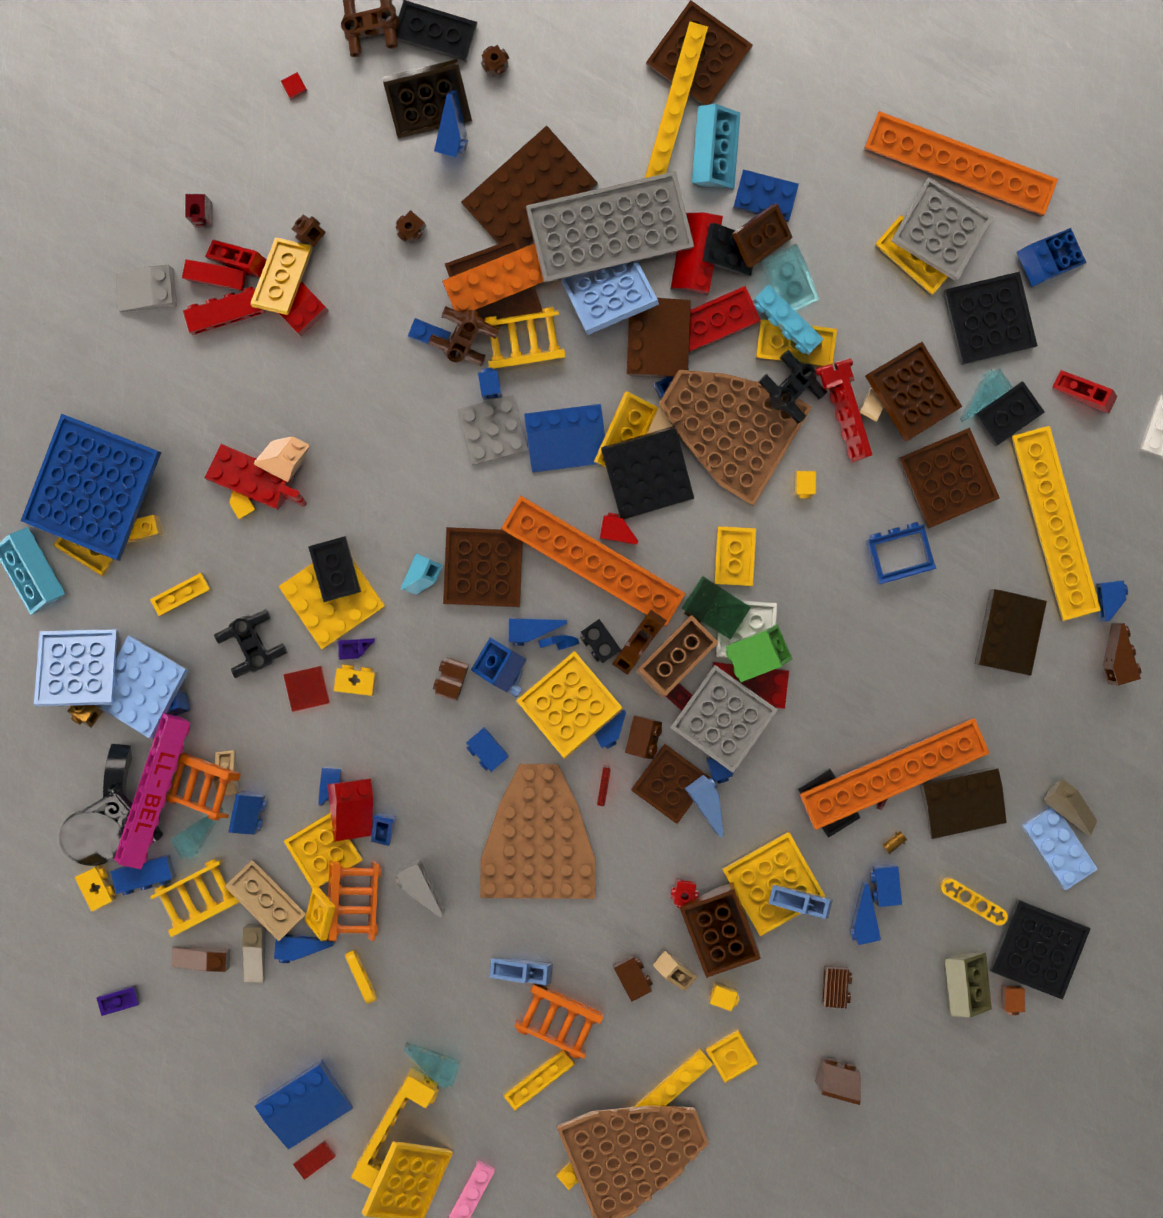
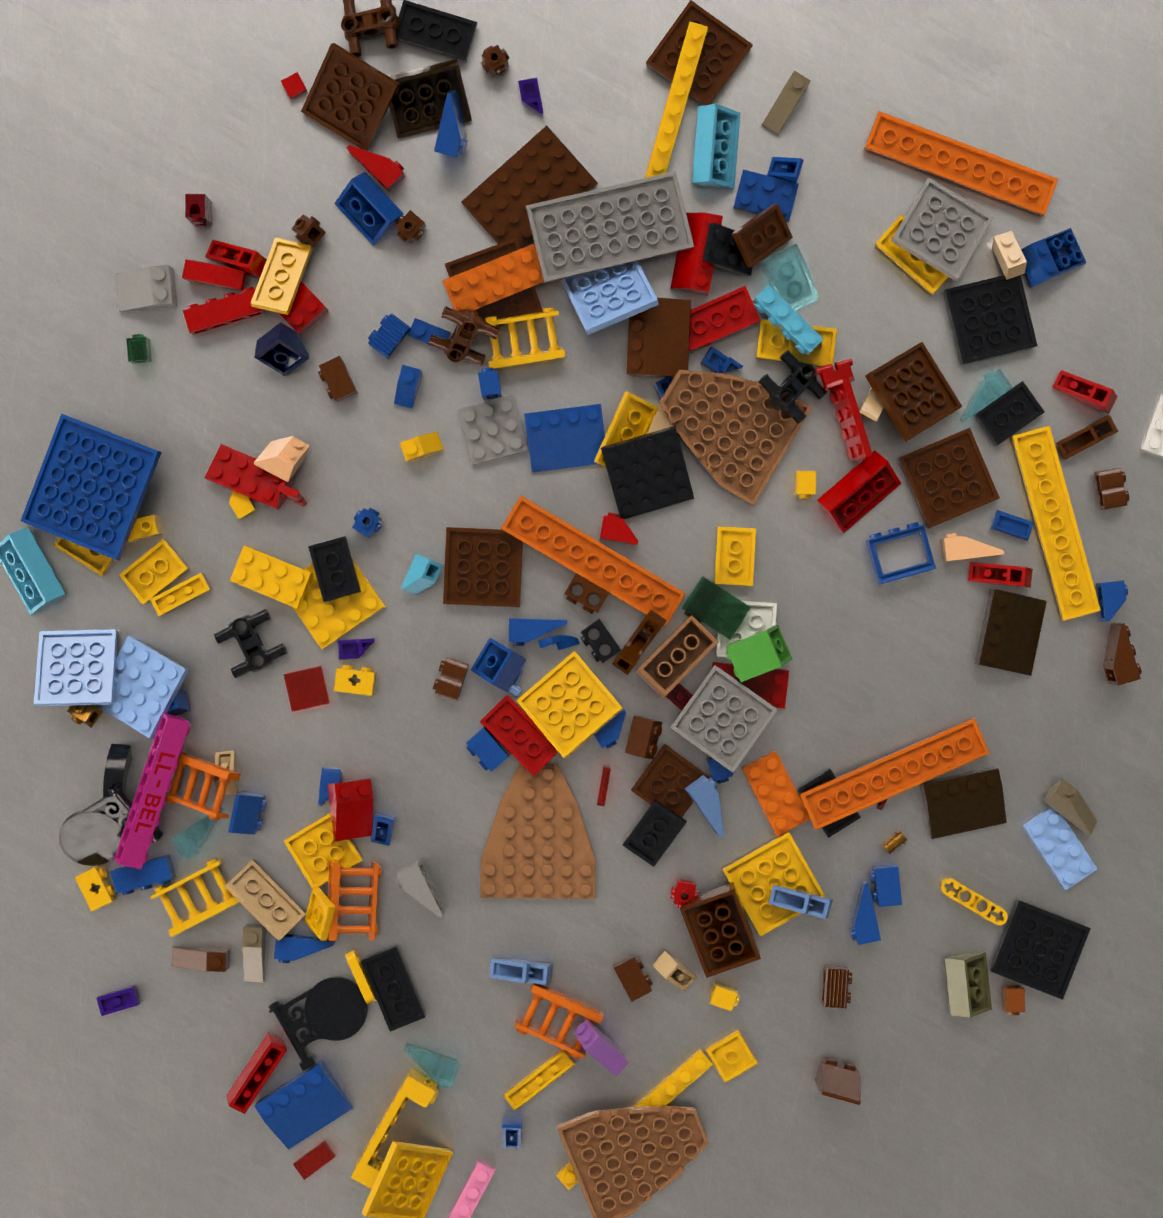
none -> yellow plate [119,539,189,605]
none -> clear green brick [126,334,152,364]
none -> red brick [226,1033,287,1114]
none -> yellow plate [230,545,314,609]
none -> dark blue slope [254,322,309,376]
none -> black piece [268,977,368,1071]
none -> reddish brown plate [301,43,400,151]
none -> reddish brown brick [318,356,358,402]
none -> blue slope [334,172,404,245]
none -> red slope [346,145,405,192]
none -> blue brick [352,507,382,538]
none -> black plate [361,945,426,1032]
none -> blue brick [368,313,411,359]
none -> blue slope [394,365,423,409]
none -> yellow slope [400,431,444,463]
none -> red plate [480,695,558,777]
none -> blue slope [502,1117,522,1148]
none -> dark purple slope [518,78,543,114]
none -> reddish brown brick [564,574,609,614]
none -> medium lavender brick [574,1019,629,1076]
none -> black plate [623,799,687,867]
none -> blue slope [701,347,743,373]
none -> orange plate [741,750,810,836]
none -> dark tan slope [762,70,811,135]
none -> blue slope [767,157,804,183]
none -> red slope [817,450,902,533]
none -> light nougat slope [941,533,1004,562]
none -> red slope [968,562,1033,588]
none -> blue tile [990,510,1034,541]
none -> tan brick [992,231,1027,280]
none -> reddish brown slope [1056,414,1119,460]
none -> reddish brown brick [1094,468,1129,510]

